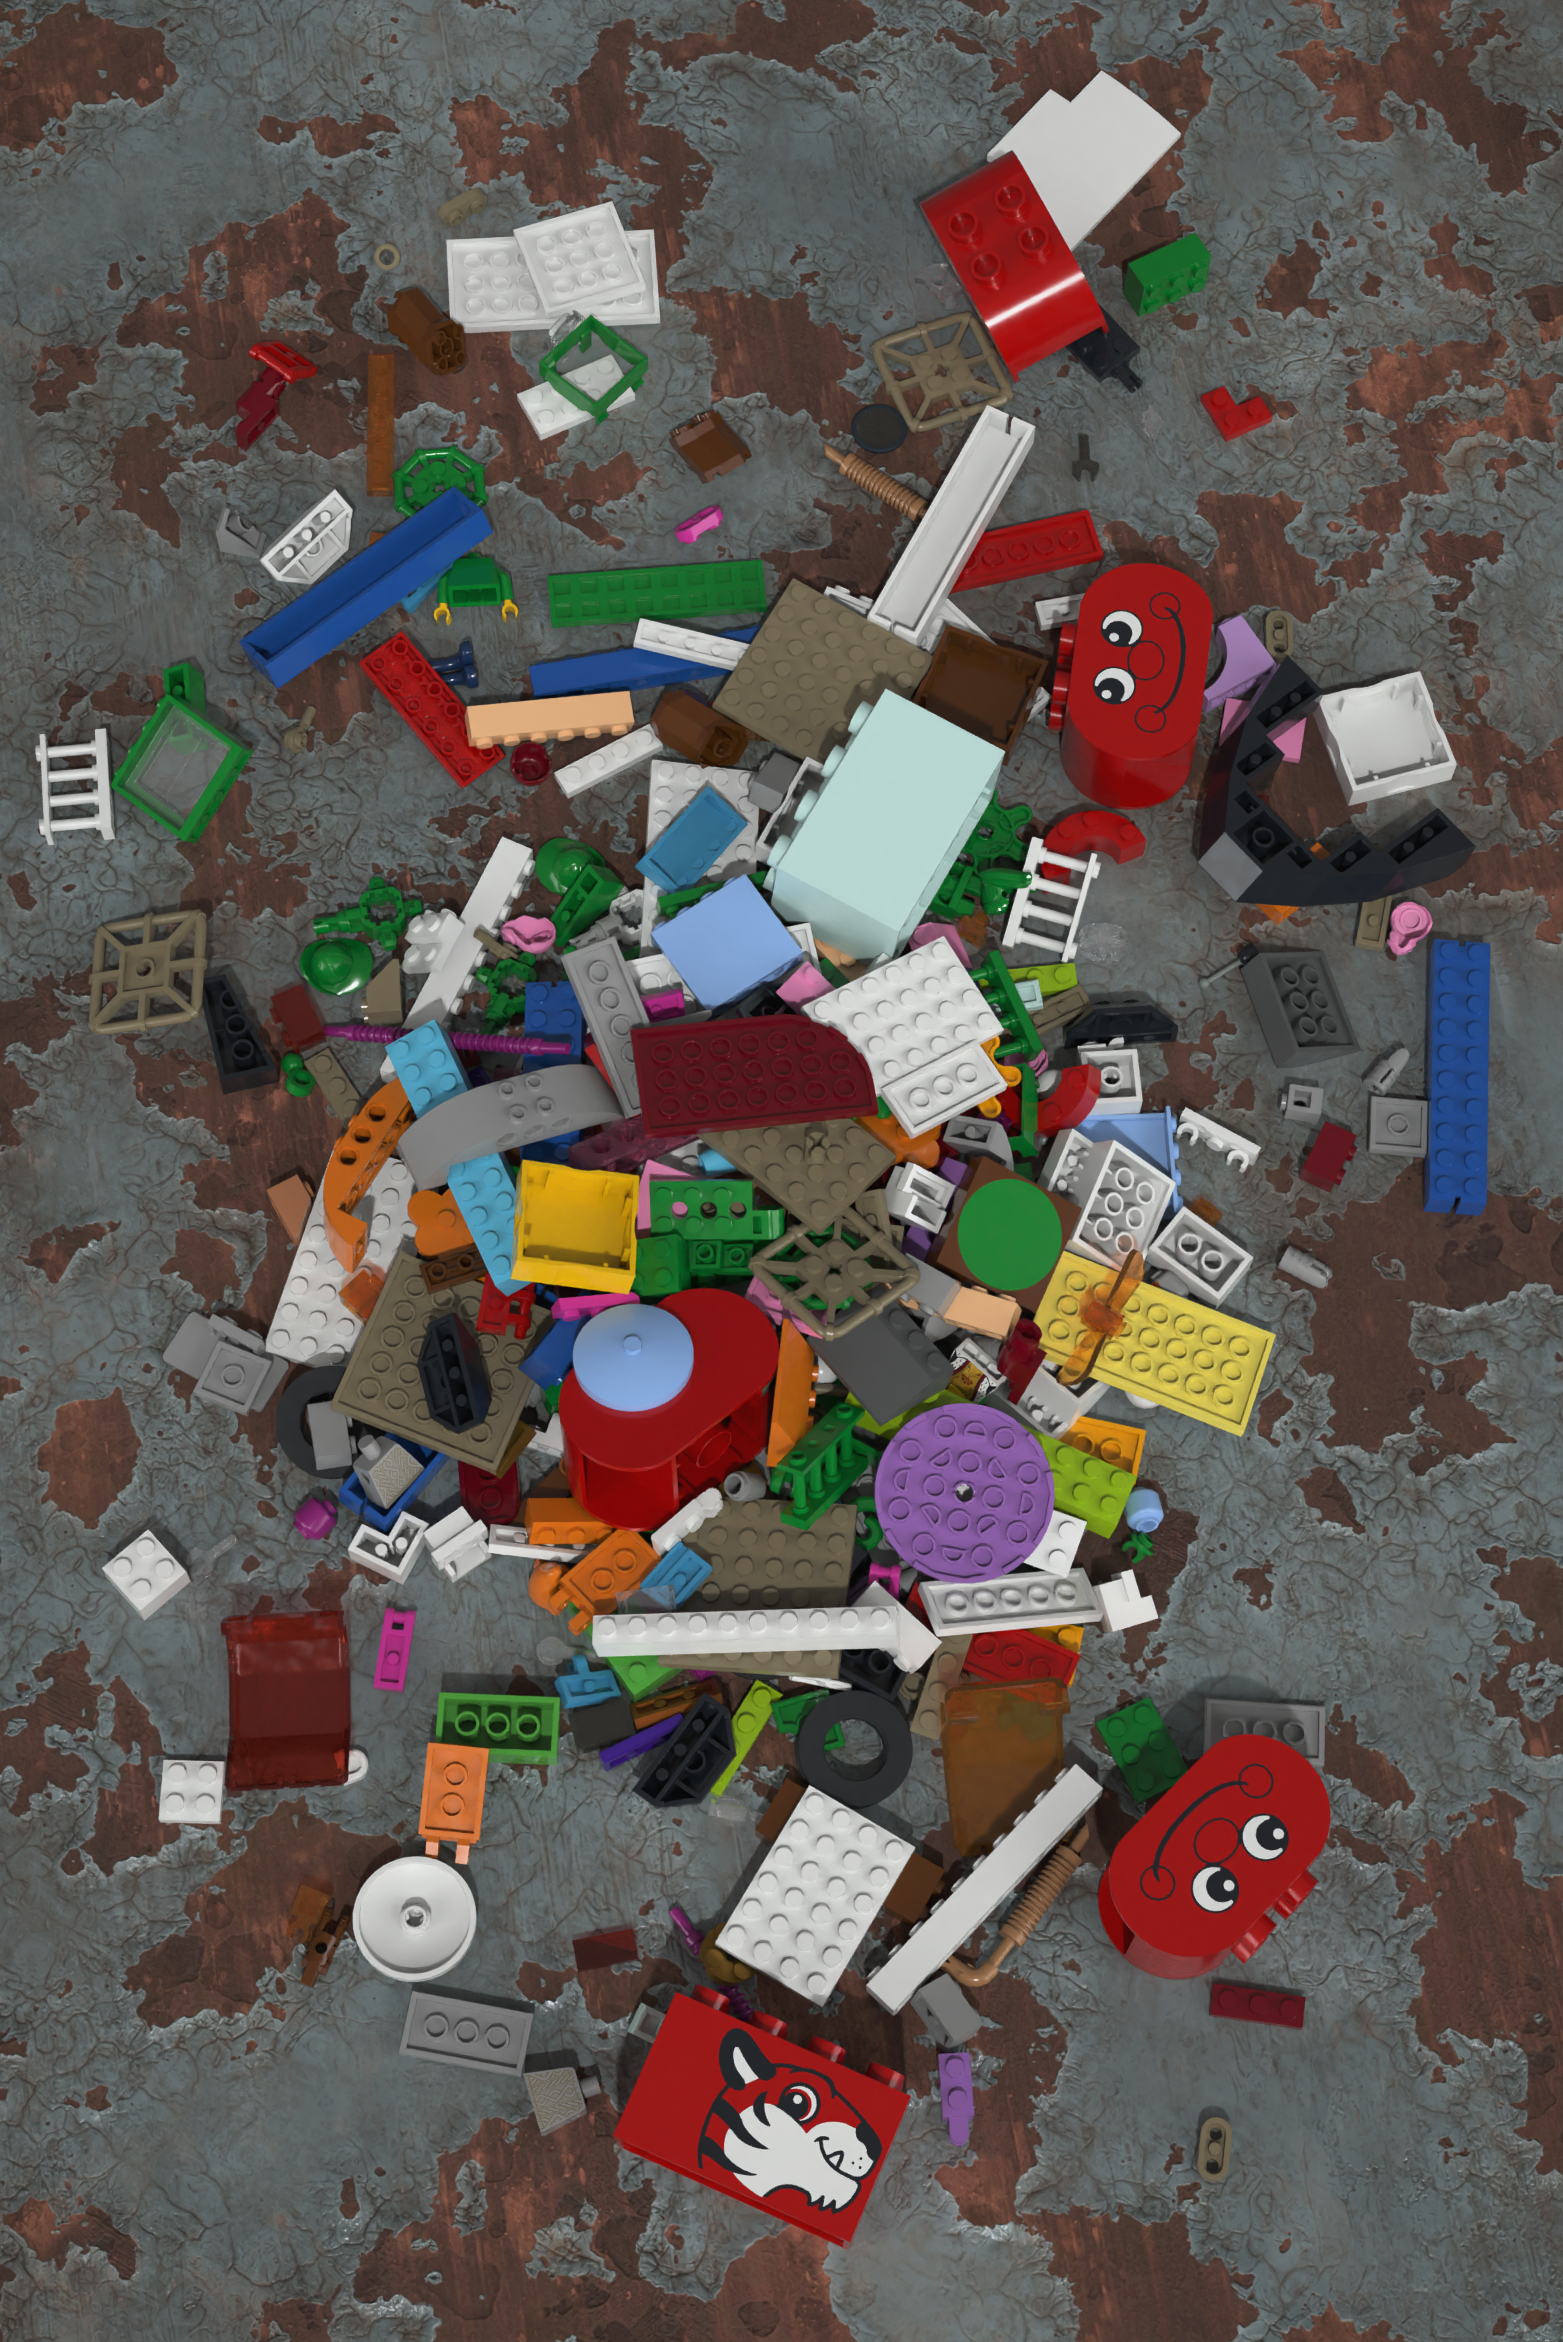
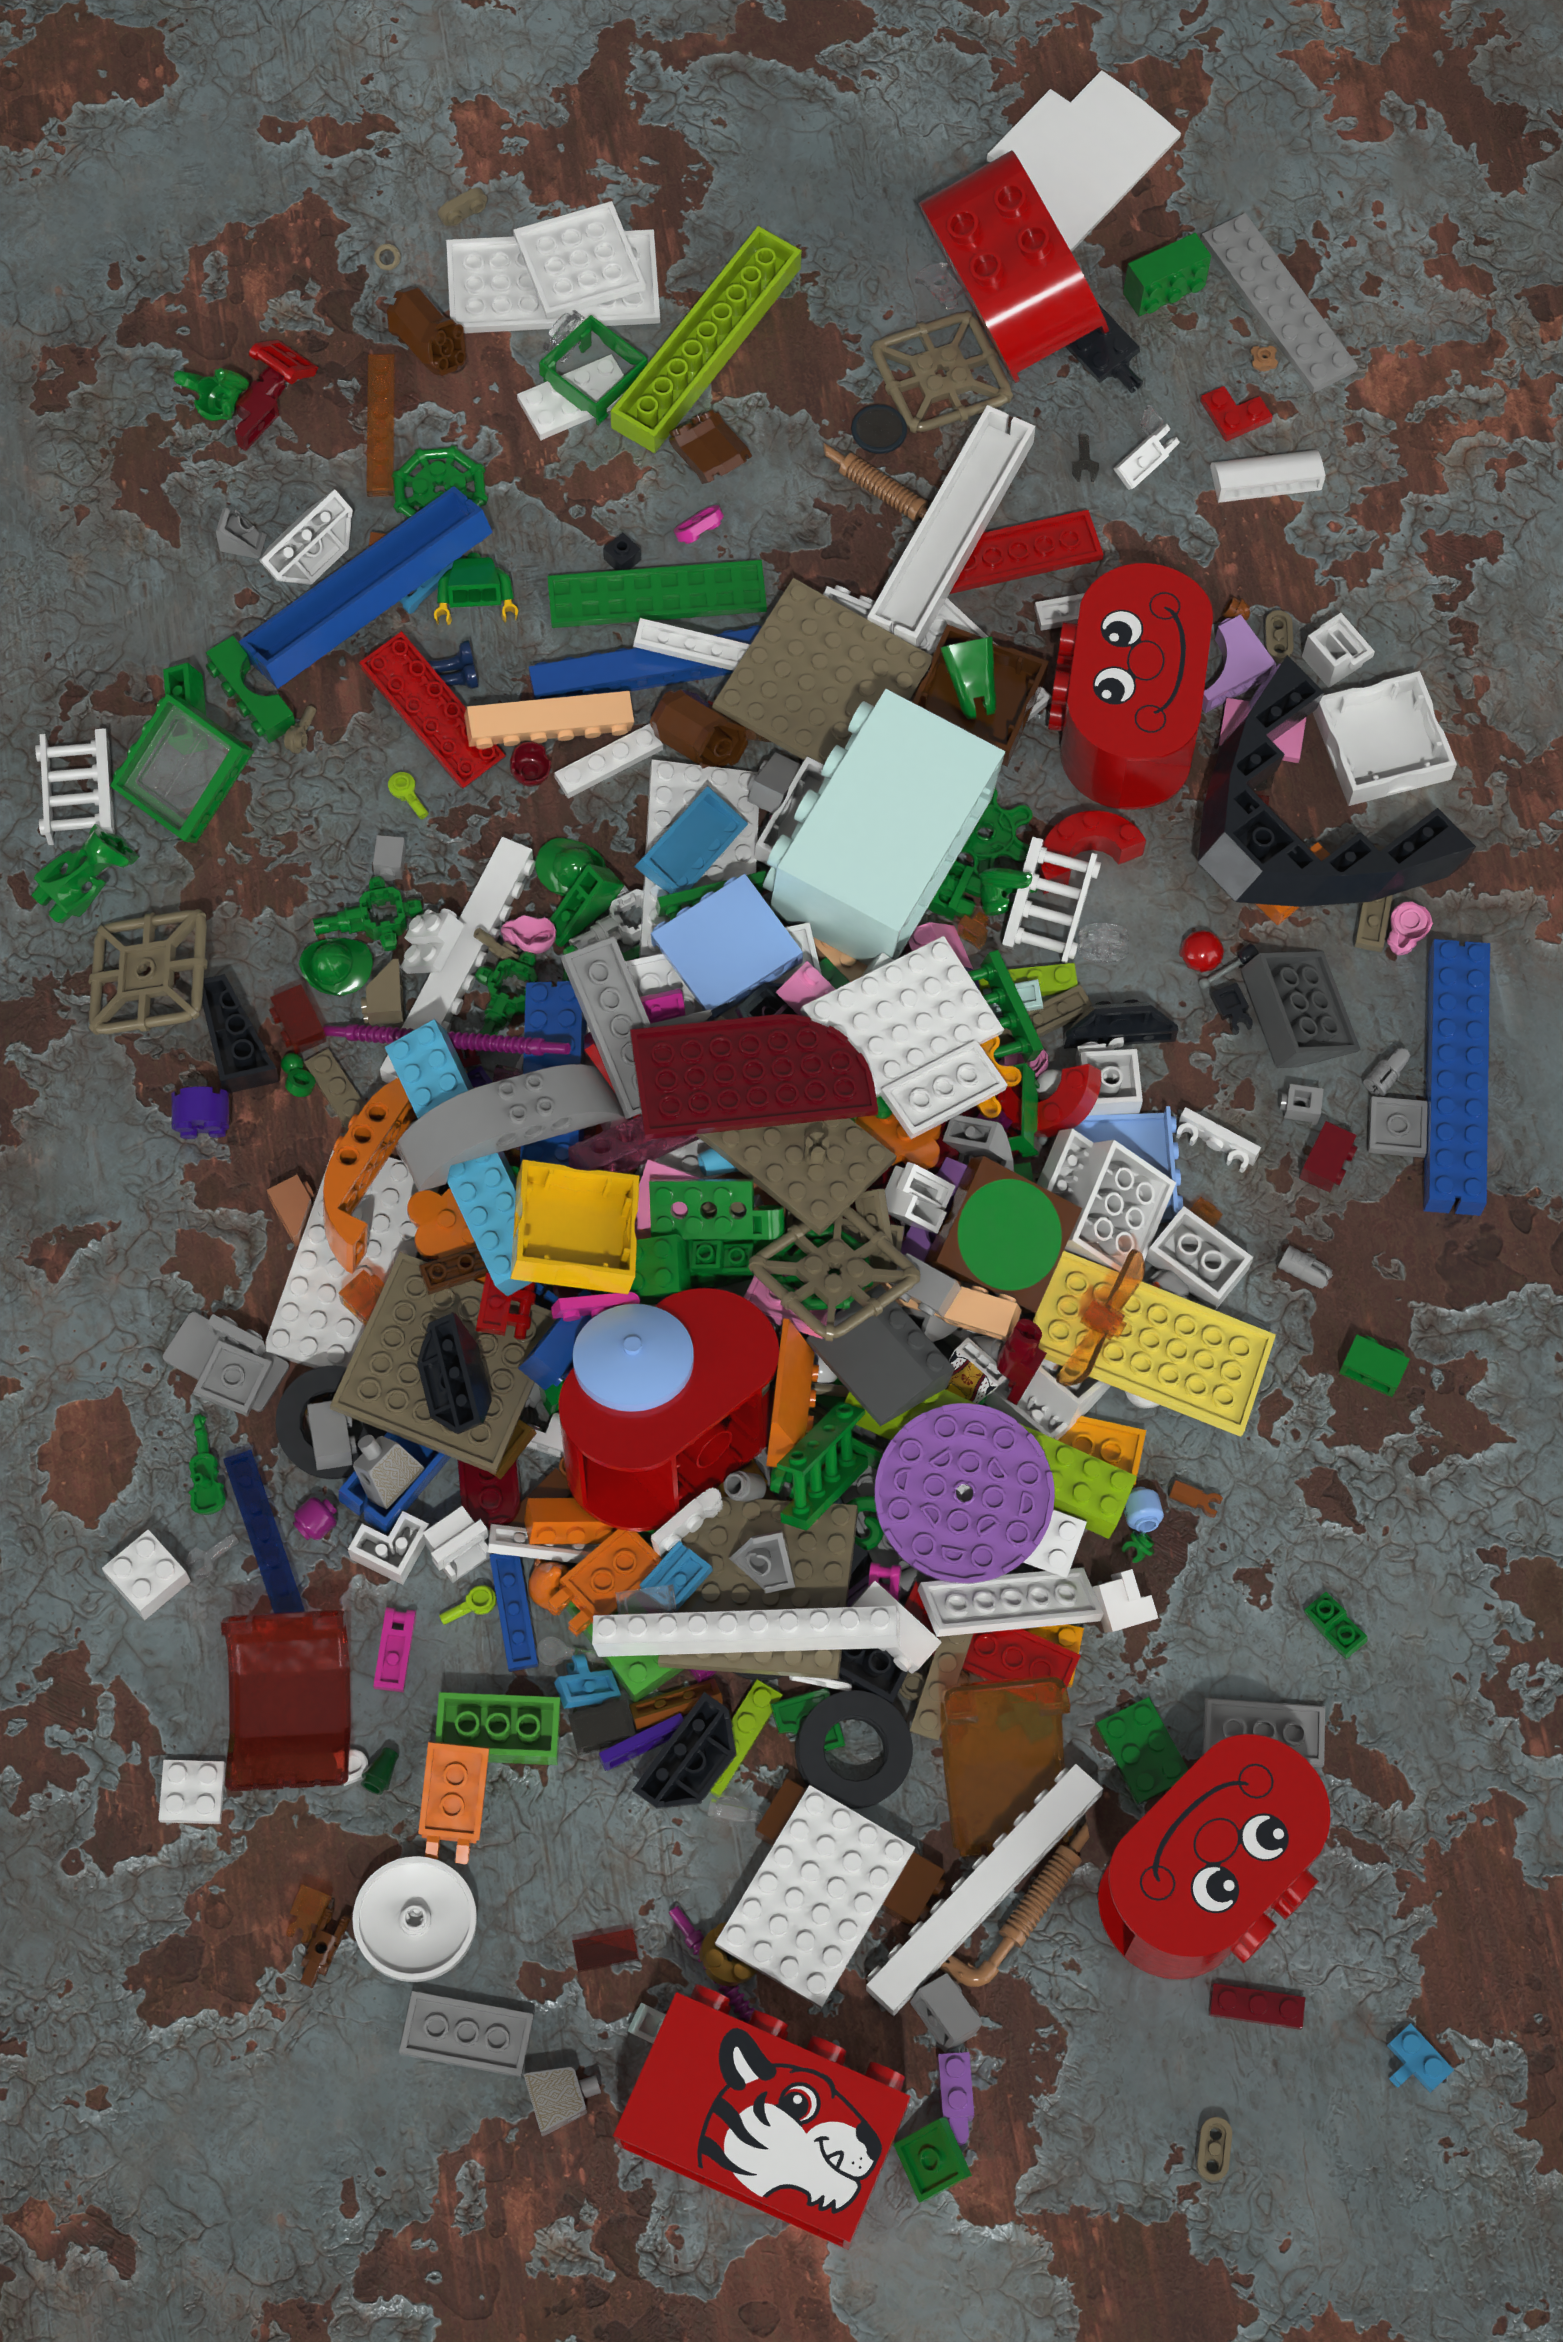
none -> green hips [31,824,140,924]
none -> dark purple brick [171,1087,229,1139]
none -> green hair [173,368,249,421]
none -> green piece [188,1414,226,1515]
none -> green arch [206,636,295,743]
none -> clear blue plate [223,1449,306,1624]
none -> dark green cone [361,1747,399,1795]
none -> light grey brick [373,835,406,881]
none -> lime plate [388,772,429,820]
none -> lime plate [439,1585,497,1625]
none -> blue plate [489,1554,538,1672]
none -> black plate [603,532,641,571]
none -> lime brick [610,226,802,453]
none -> light grey slope [729,1530,795,1593]
none -> green plate [893,2117,972,2203]
none -> green piece [940,637,996,719]
none -> white hinge [1113,424,1180,490]
none -> dark orange bar [1169,1479,1223,1518]
none -> red hair [1179,930,1224,973]
none -> light grey plate [1201,213,1358,393]
none -> white brick [1210,450,1326,503]
none -> black plate [1210,983,1253,1035]
none -> dark orange plate [1222,597,1250,621]
none -> medium nougat plate [1251,345,1278,372]
none -> white plate [1302,613,1375,688]
none -> green slope [1304,1592,1368,1659]
none -> green brick [1339,1335,1410,1397]
none -> dark azure plate [1387,2023,1454,2093]

